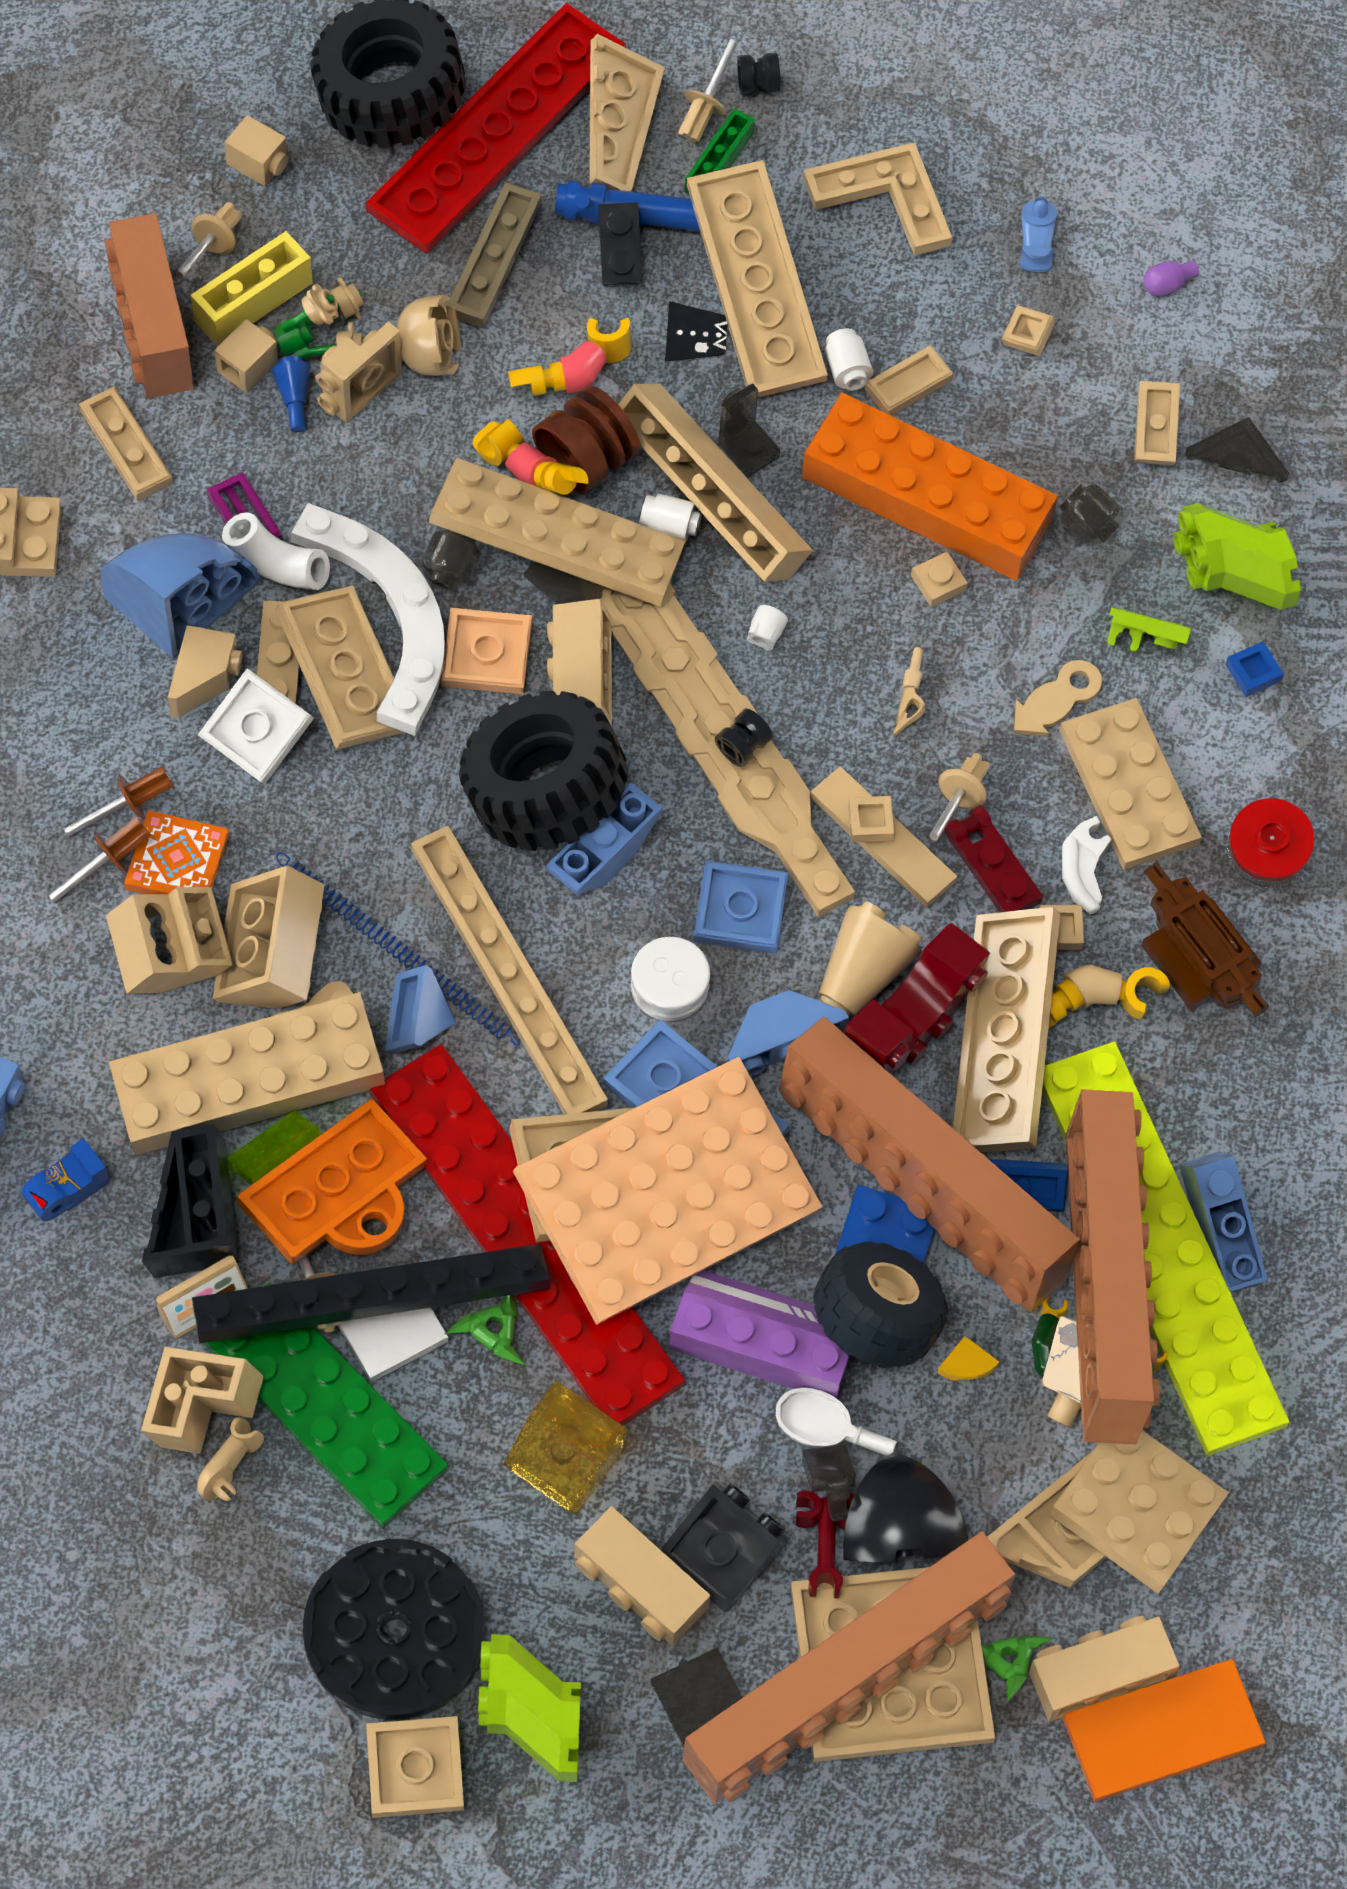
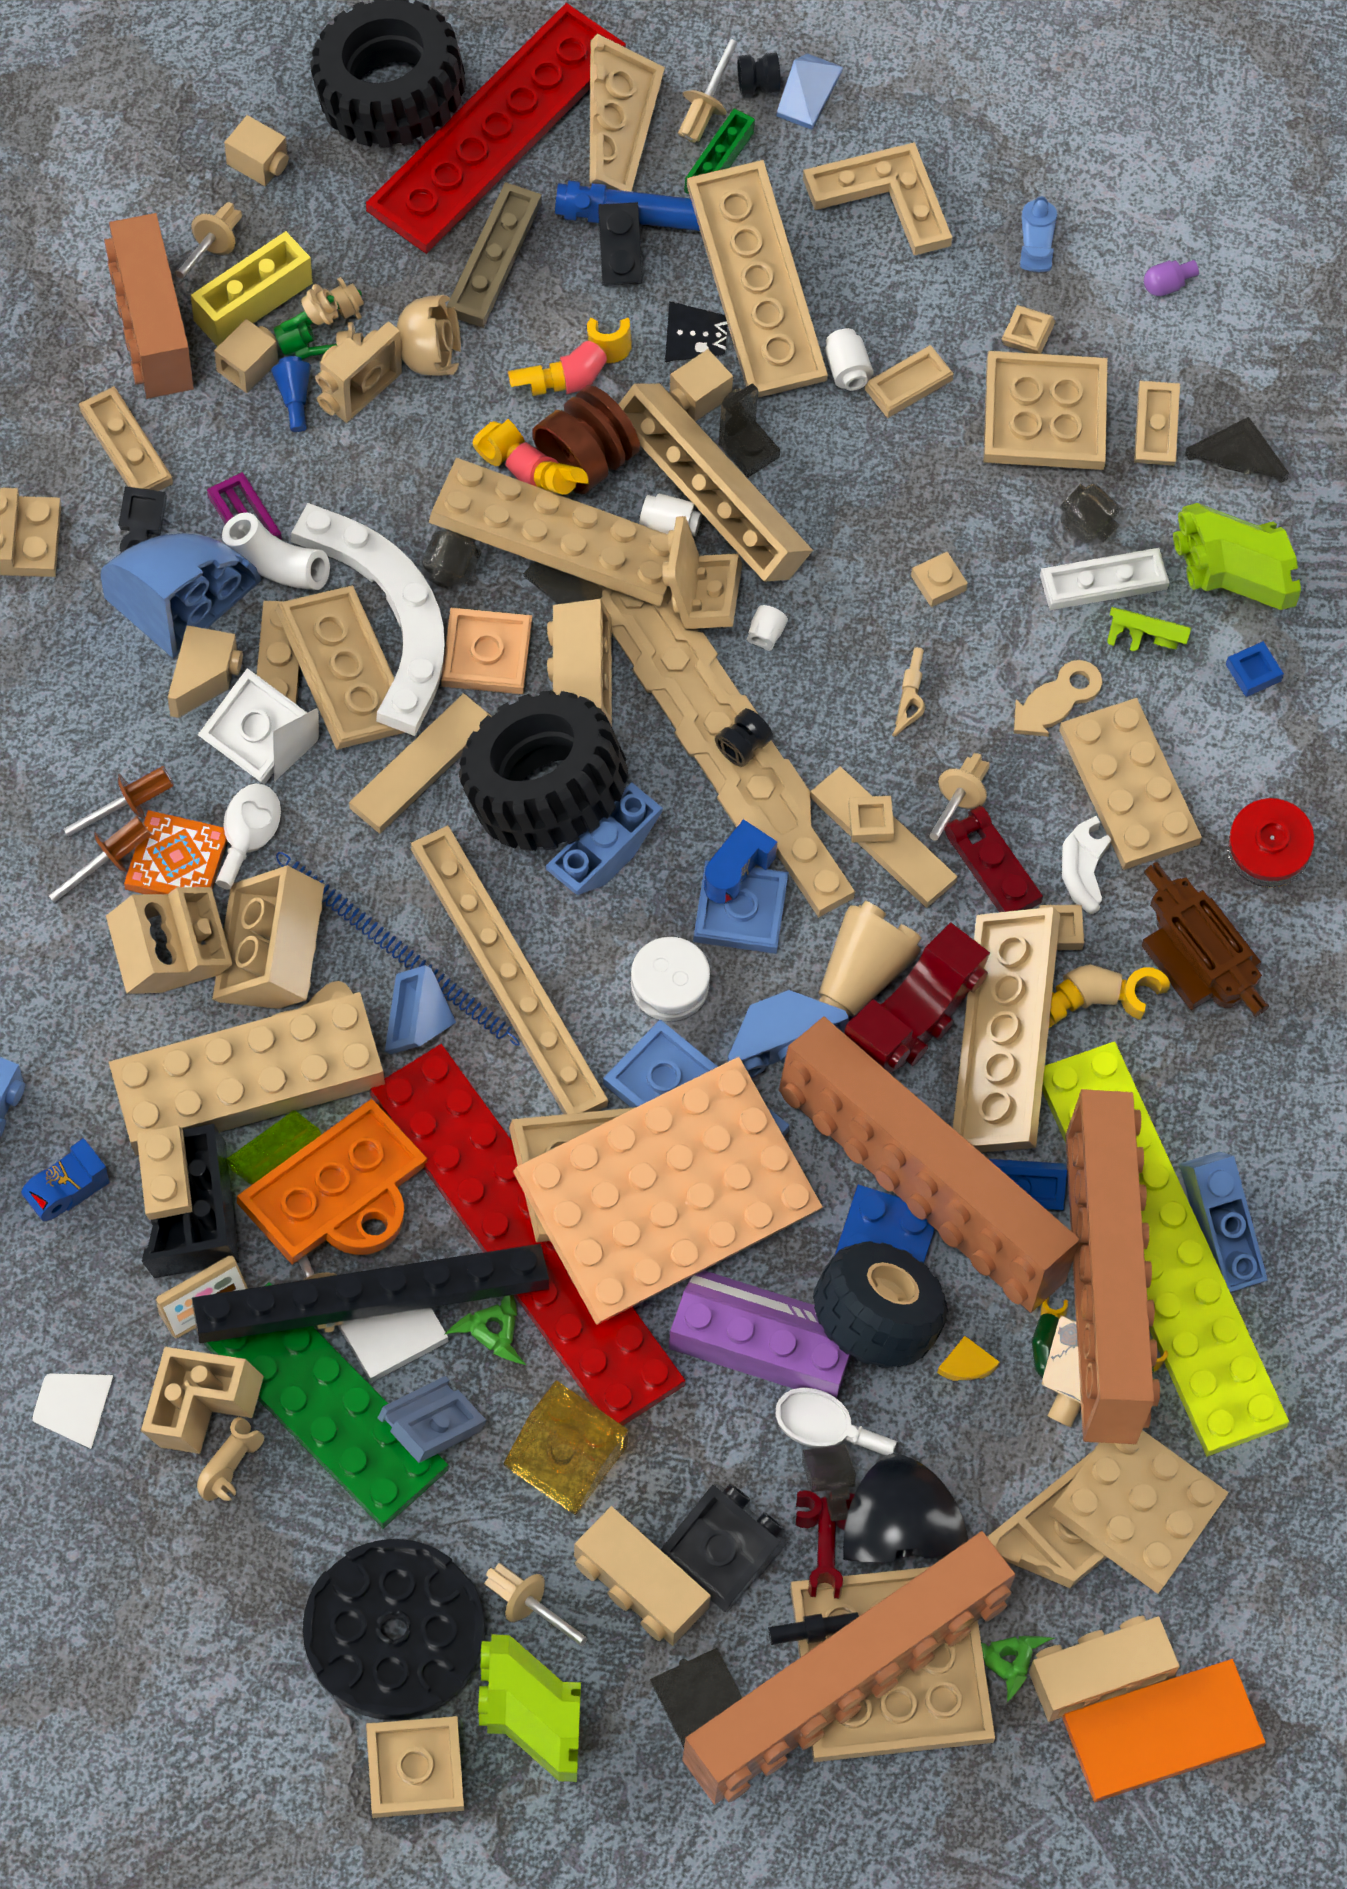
orange brick [802,392,1058,581] -> none
none -> white sticker [33,1373,113,1449]
none -> black plate [118,486,167,552]
none -> tan plate [137,1125,192,1220]
none -> white piece [215,784,281,890]
none -> white sticker [273,708,319,782]
none -> tan tile [349,693,492,834]
none -> sand blue plate [378,1376,487,1463]
none -> tan piece [484,1563,587,1646]
none -> tan bracket [662,516,742,629]
none -> tan brick [669,349,733,422]
none -> blue leg [704,819,777,904]
none -> black bar [768,1612,859,1645]
none -> medium blue slope [776,53,843,130]
none -> tan plate [983,351,1108,470]
none -> white tile [1040,548,1169,610]

